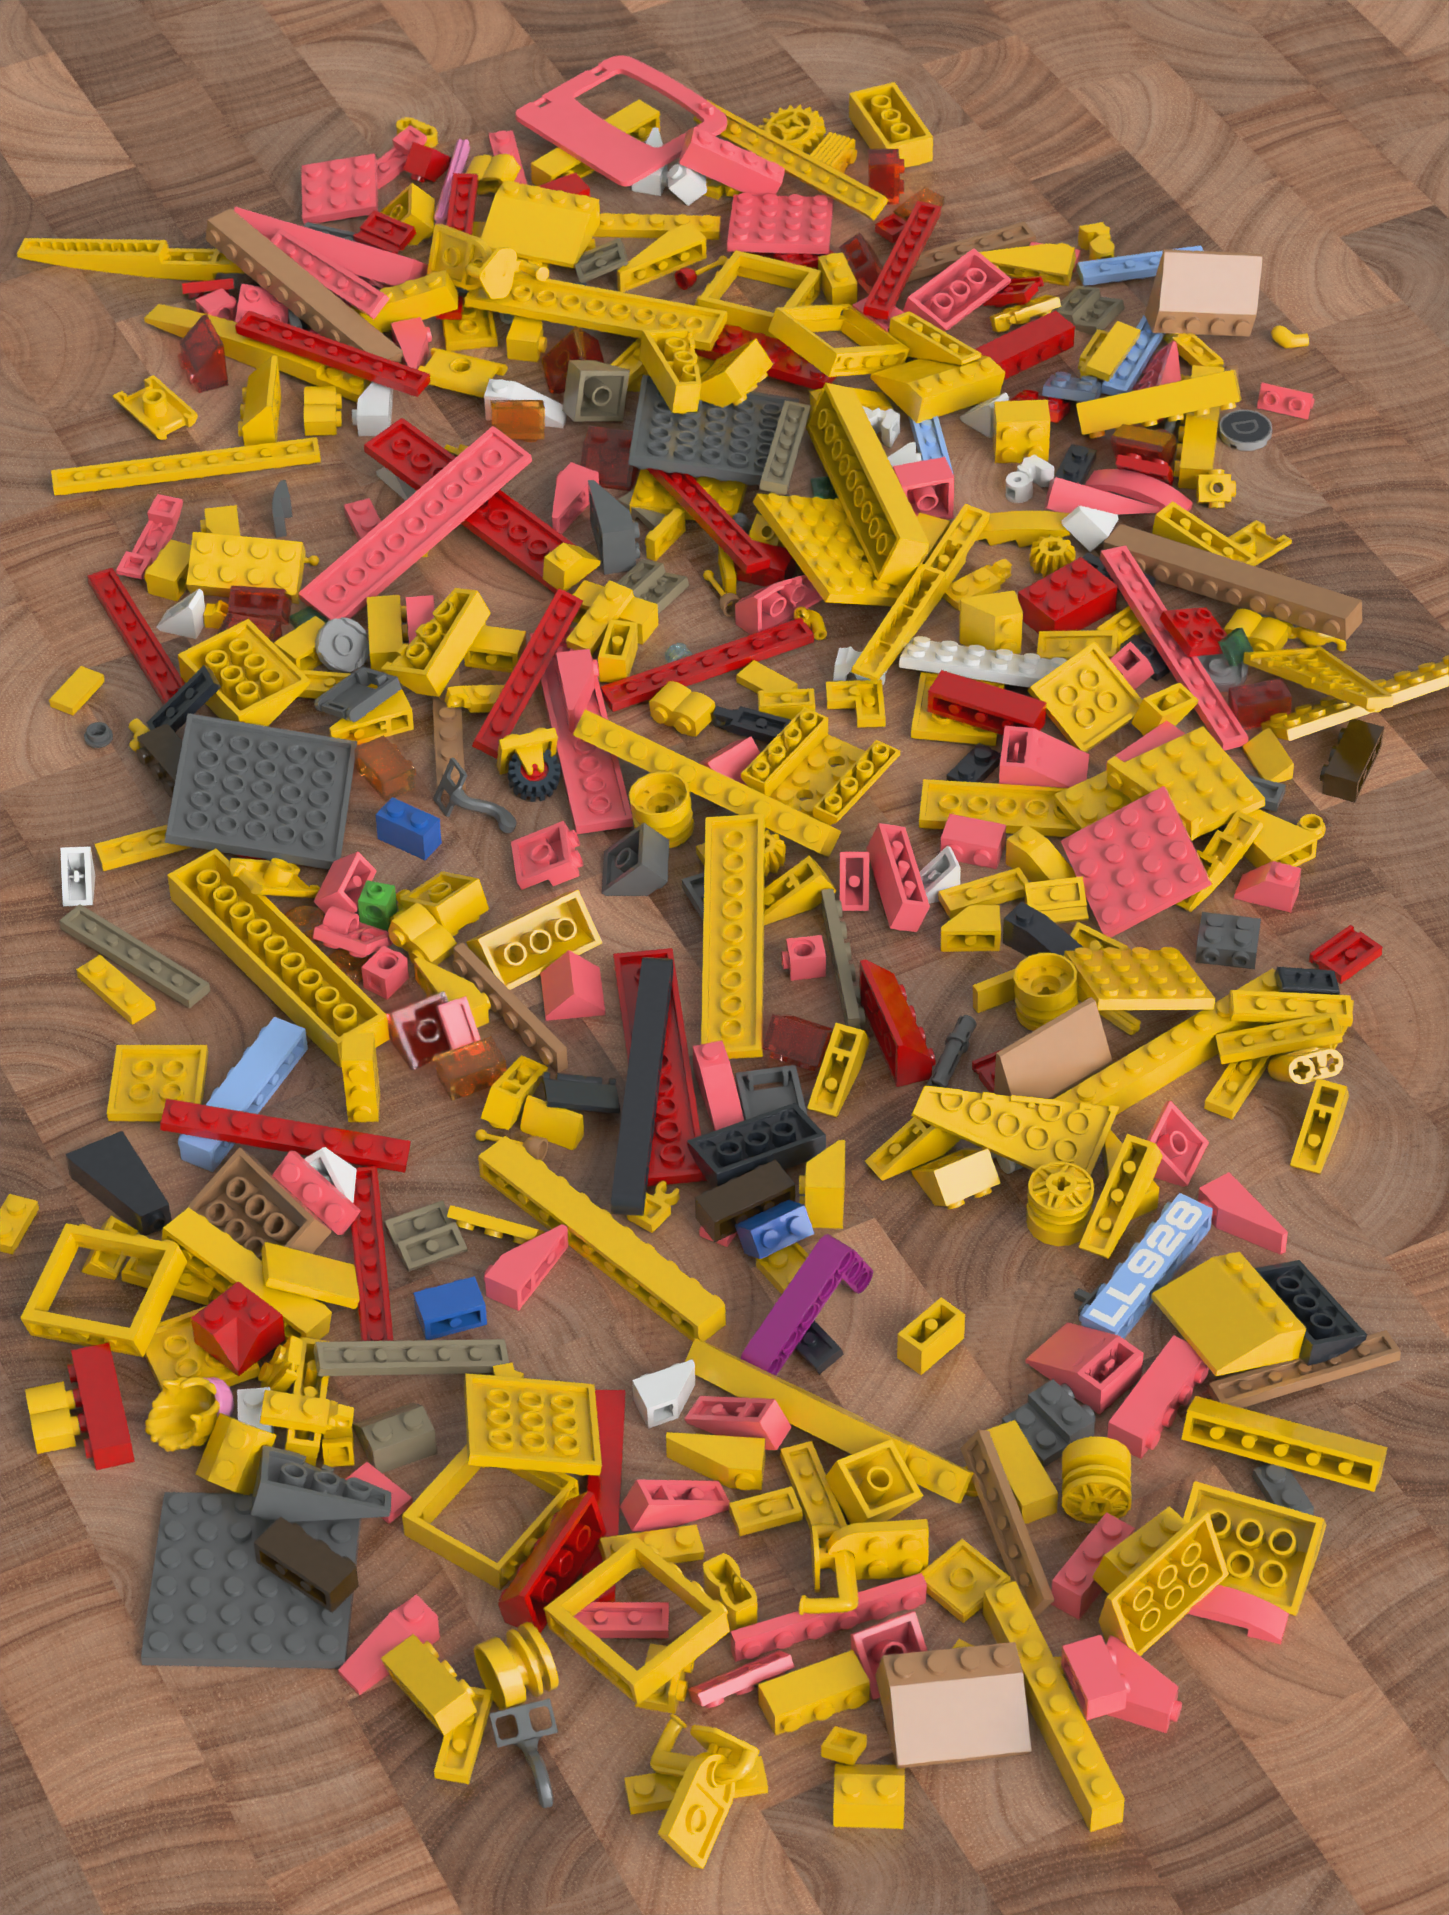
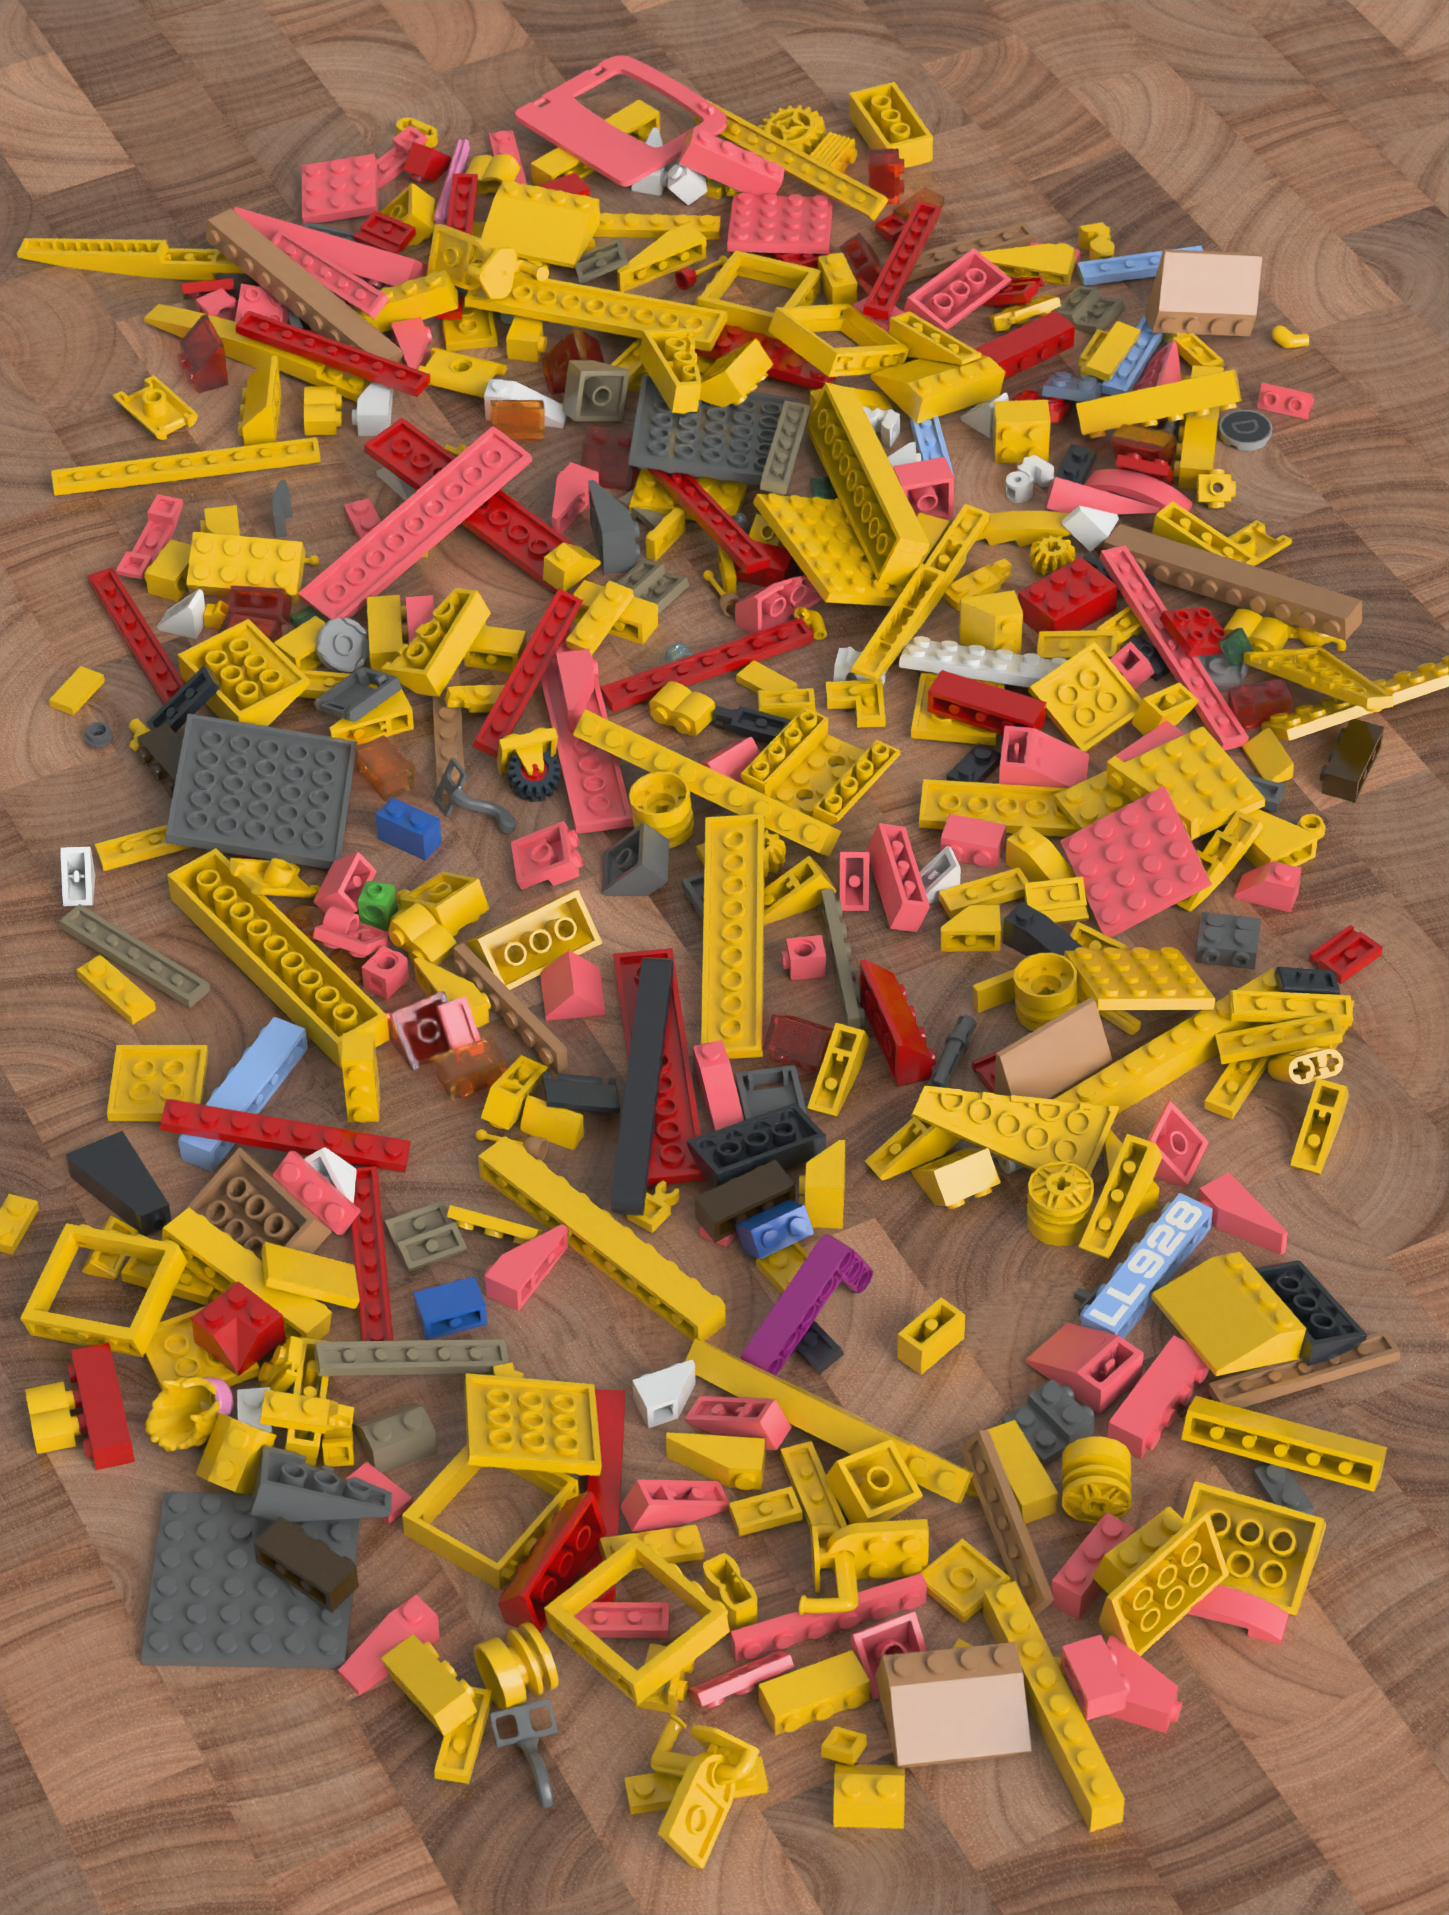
yellow brick [598,619,638,683] -> none

